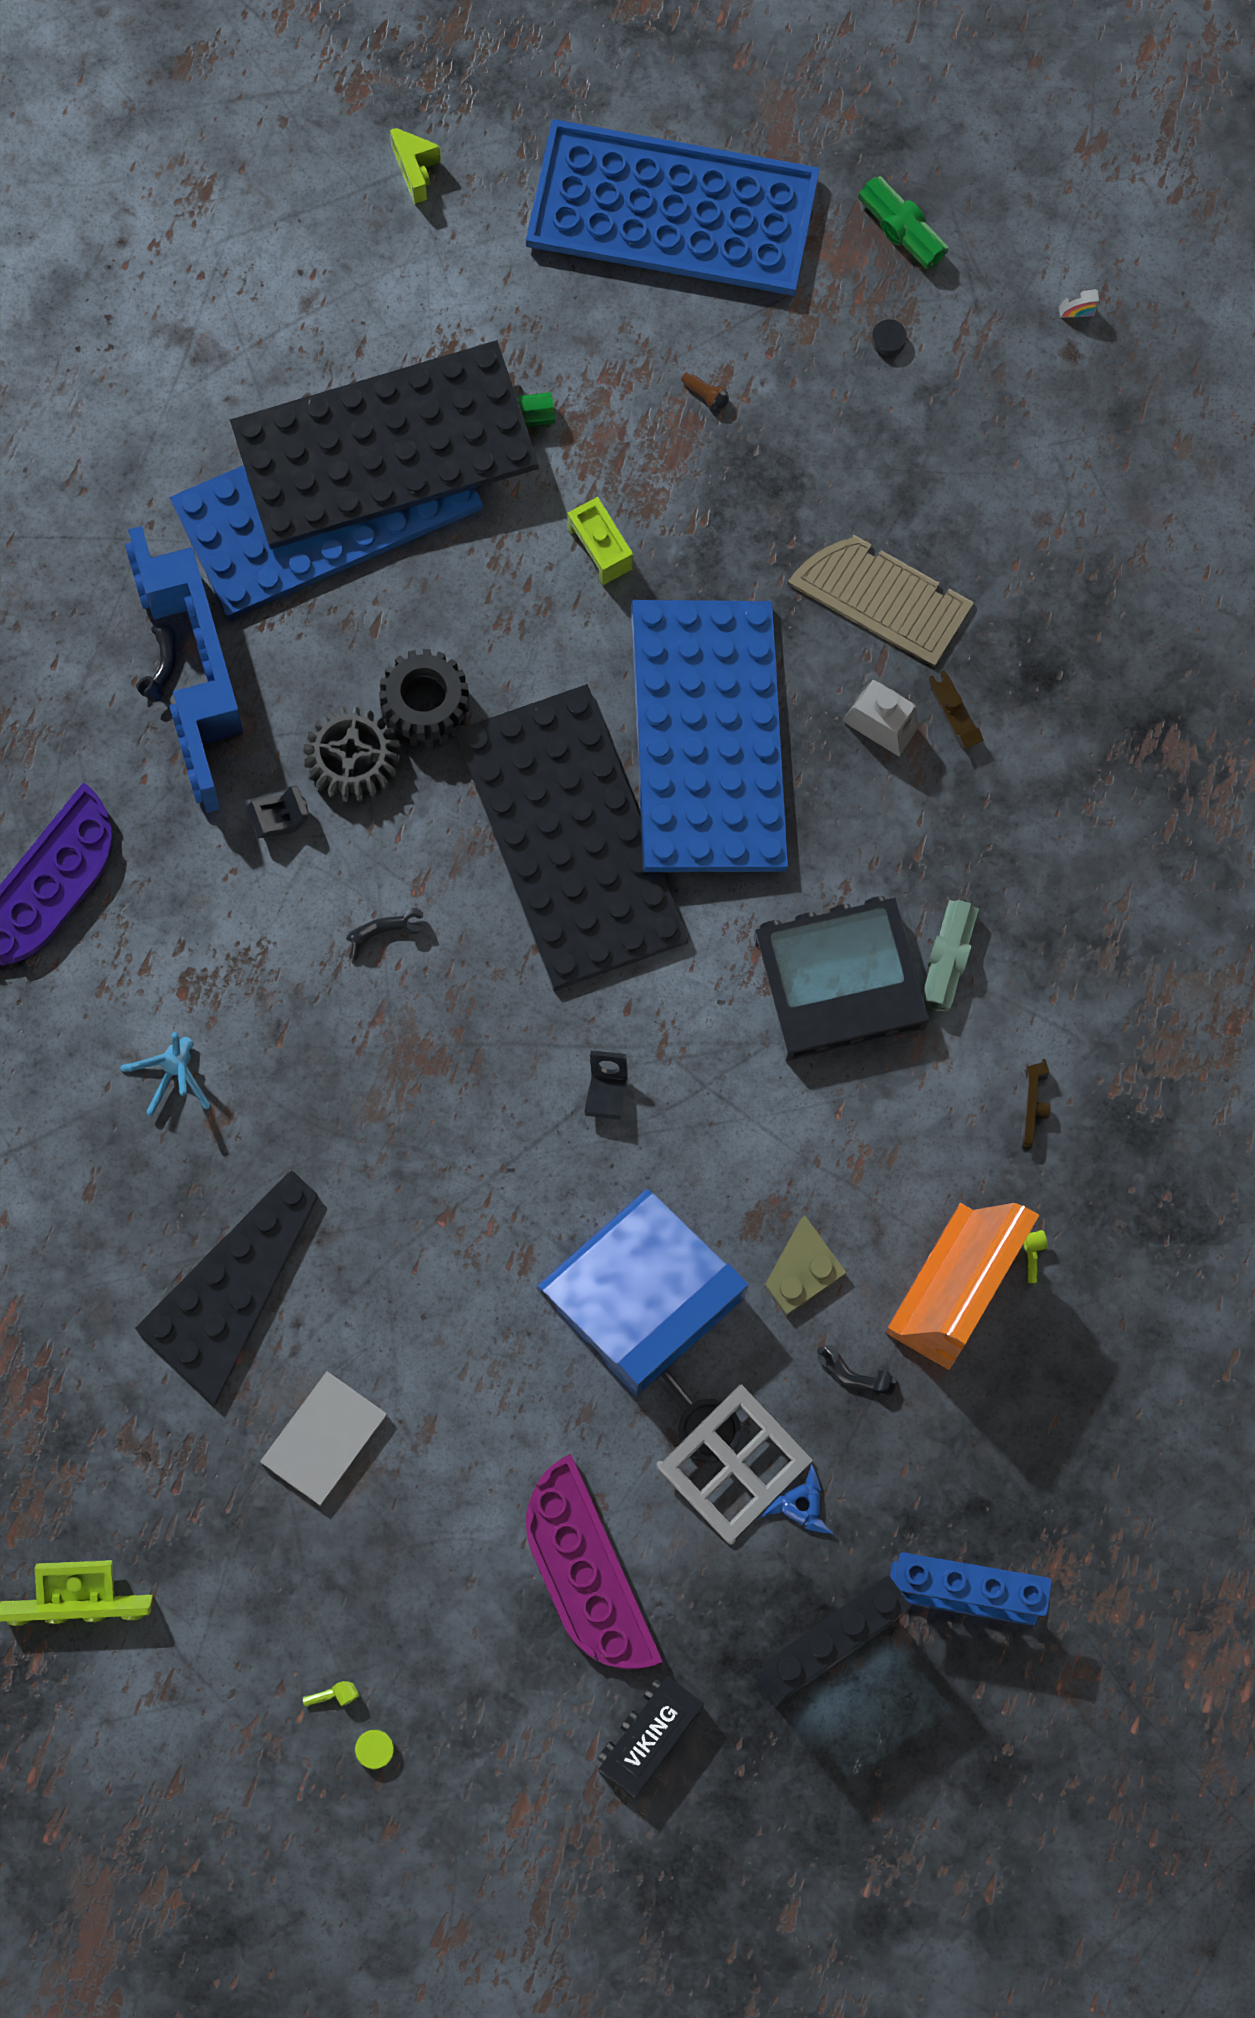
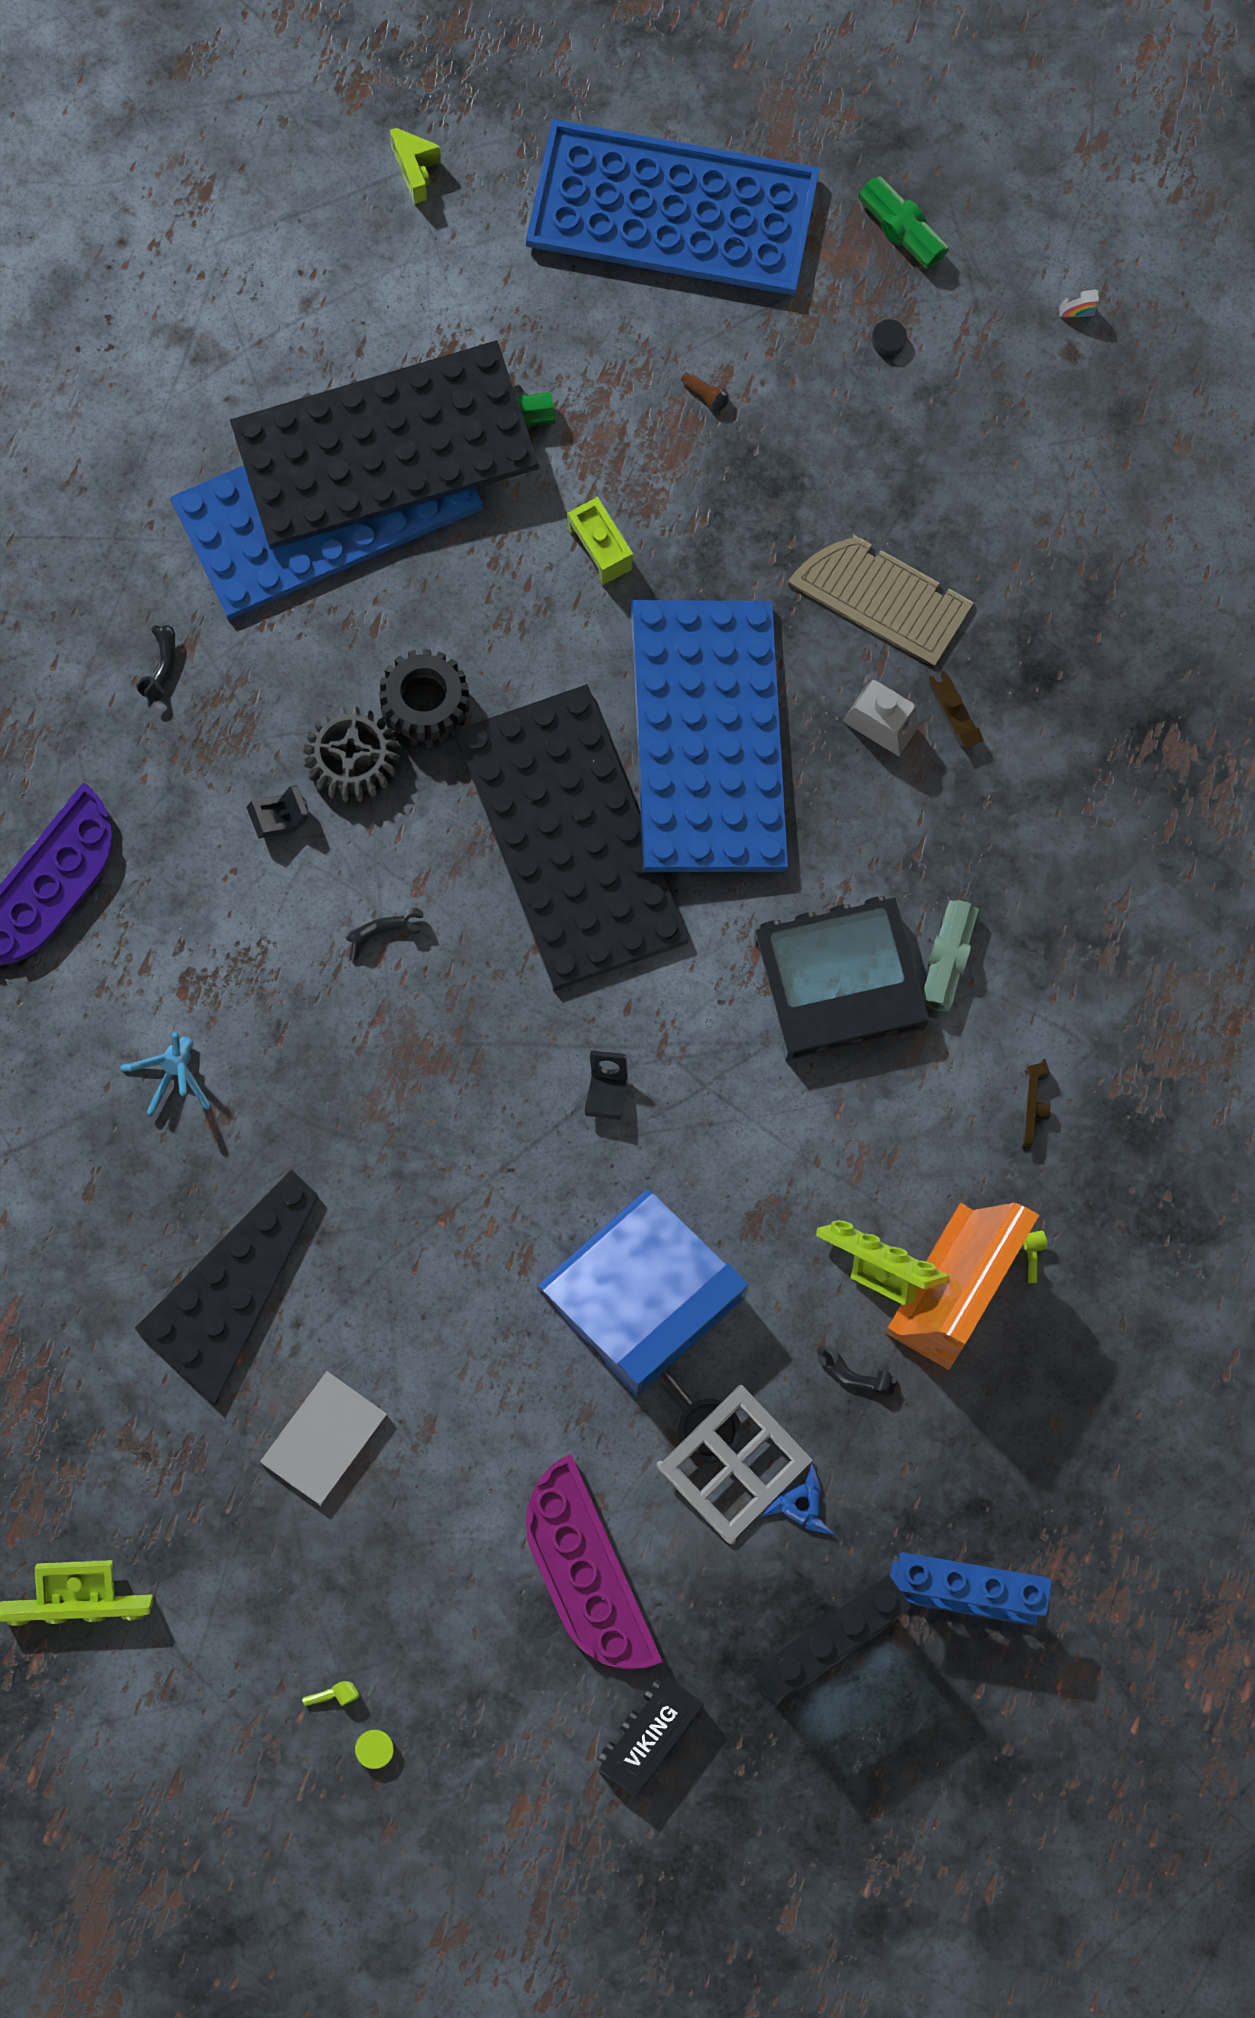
blue bracket [125,526,243,813] -> none
olive wing [765,1216,847,1317] -> none
none -> lime bracket [816,1220,949,1306]

